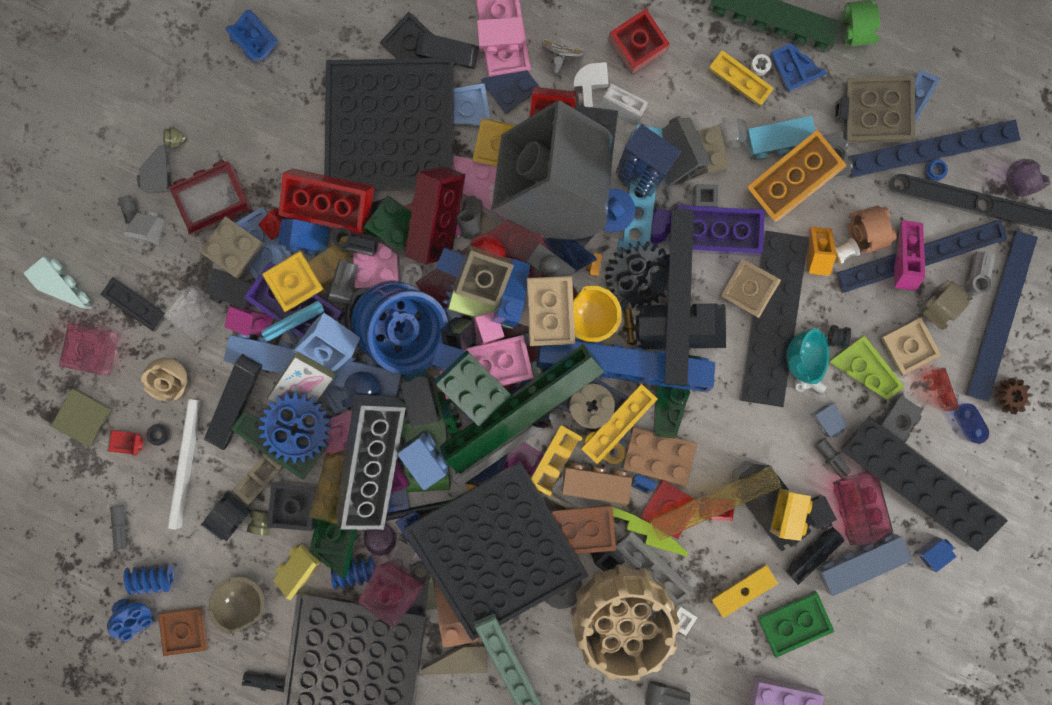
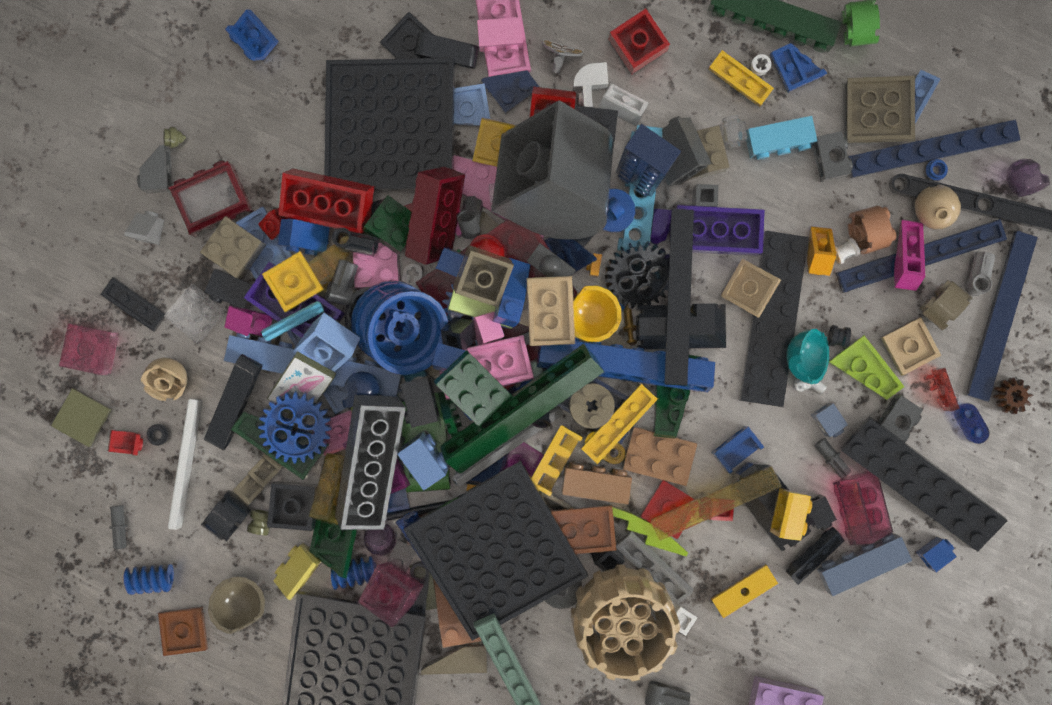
light aqua slope [23,257,93,310] -> none
blue plate [107,599,152,641] -> none
dark grey pin [117,195,136,224] -> none
black pin [242,672,286,693] -> none
blue tile [631,473,657,494] -> none
light orange brick [747,130,847,222] -> none
green tile [757,591,835,658] -> none
black tile [834,97,850,123] -> none
none -> blue panel [711,426,764,474]
none -> tan cylinder [915,185,961,230]

